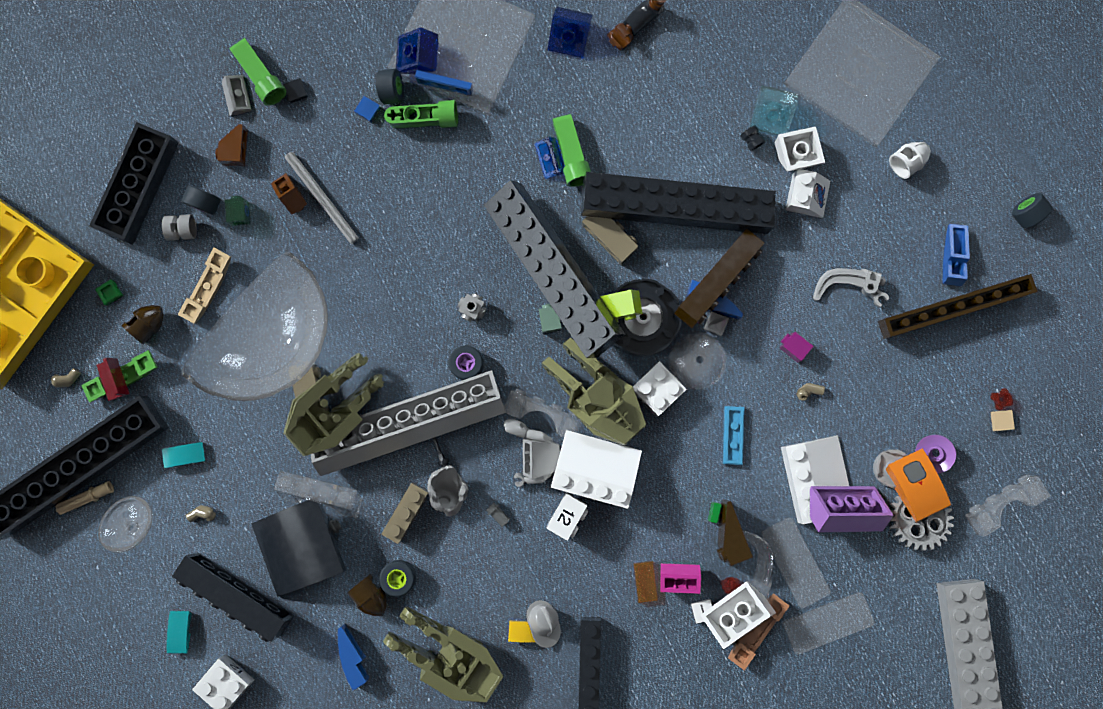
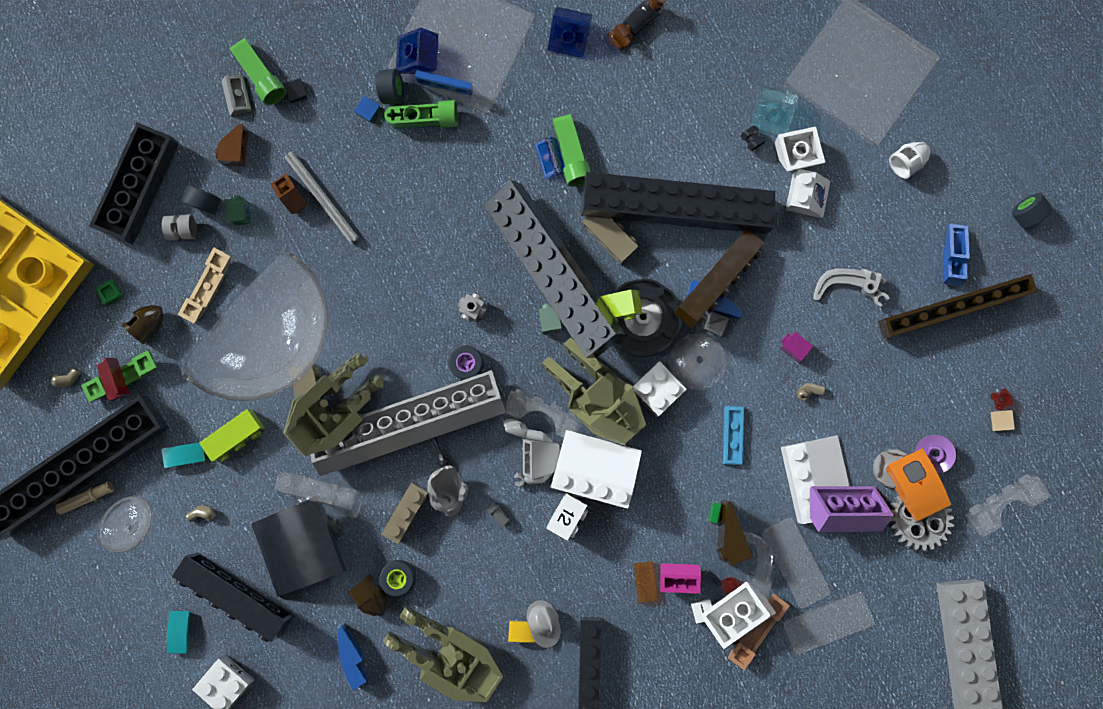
none -> lime brick [199,409,265,463]

